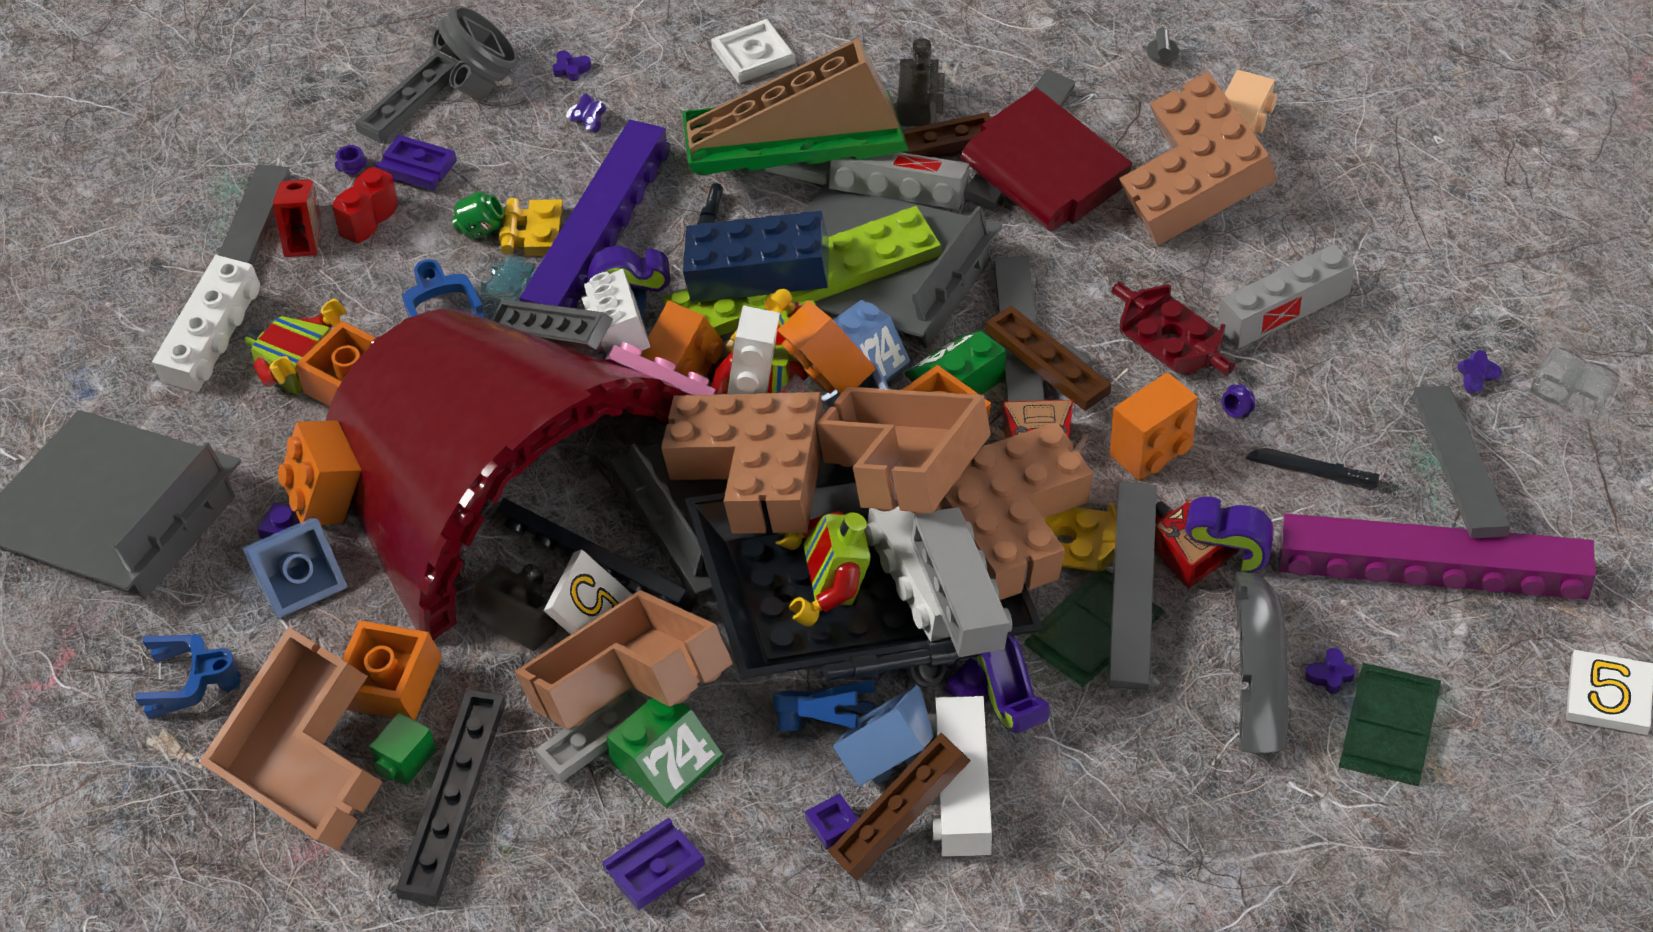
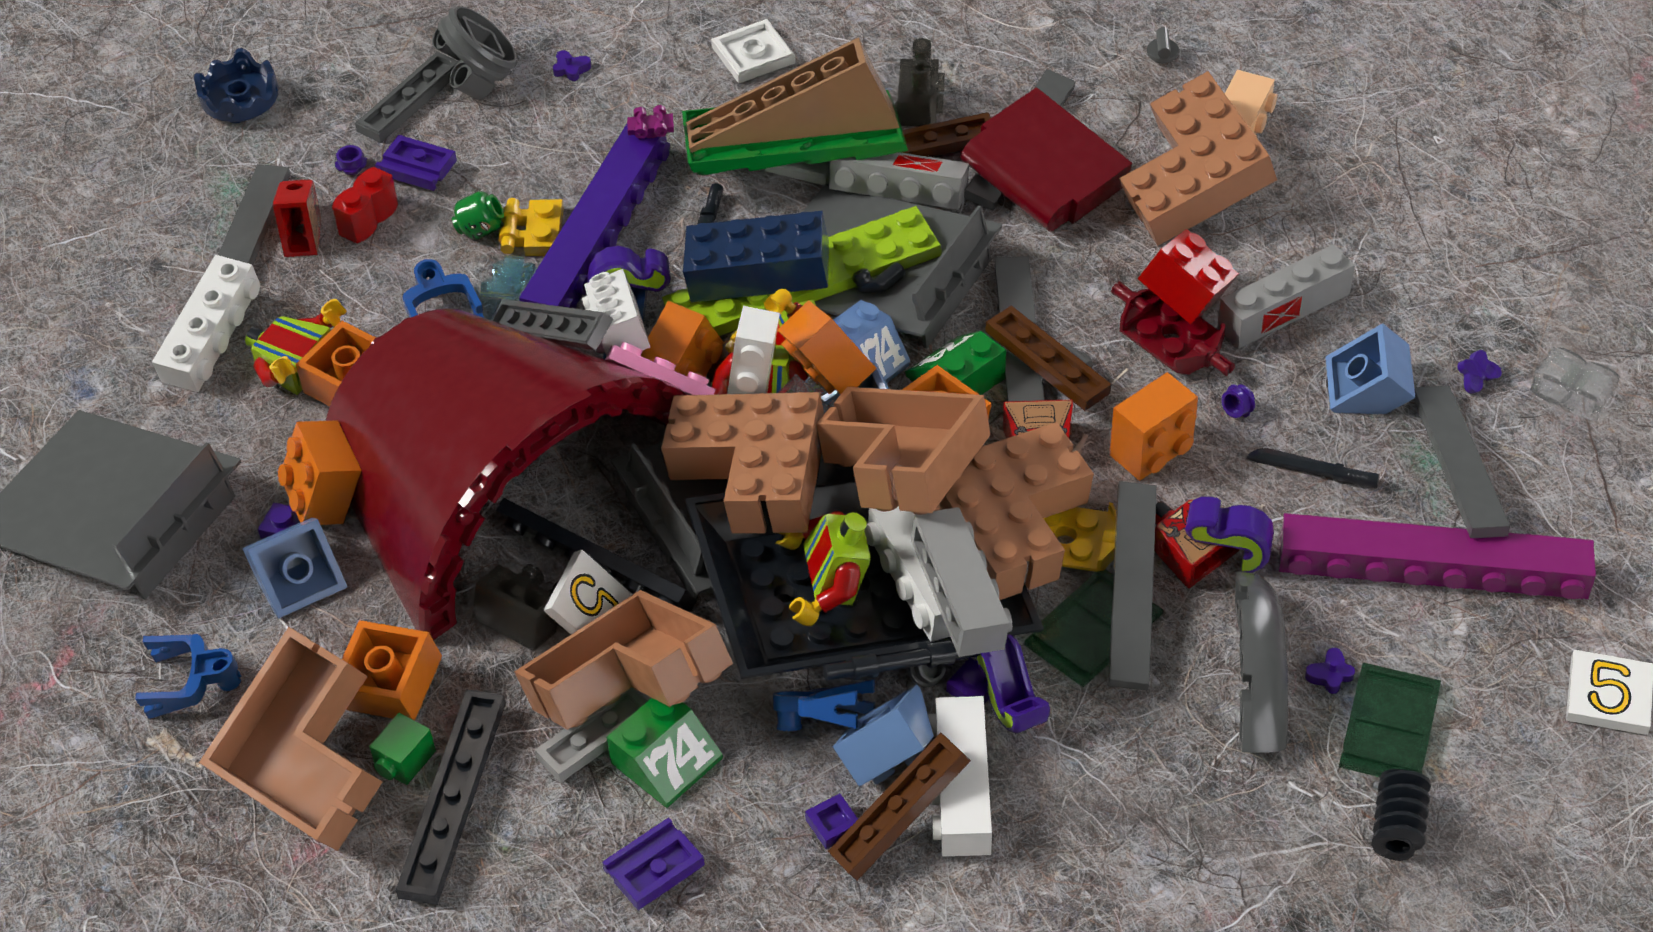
dark purple piece [567,94,606,133] -> none
none -> dark blue plate [194,48,279,123]
none -> magenta piece [627,105,674,139]
none -> black arm [852,262,906,293]
none -> red brick [1138,229,1239,325]
none -> medium blue slope [1325,323,1415,414]
none -> black piece [1371,769,1431,861]

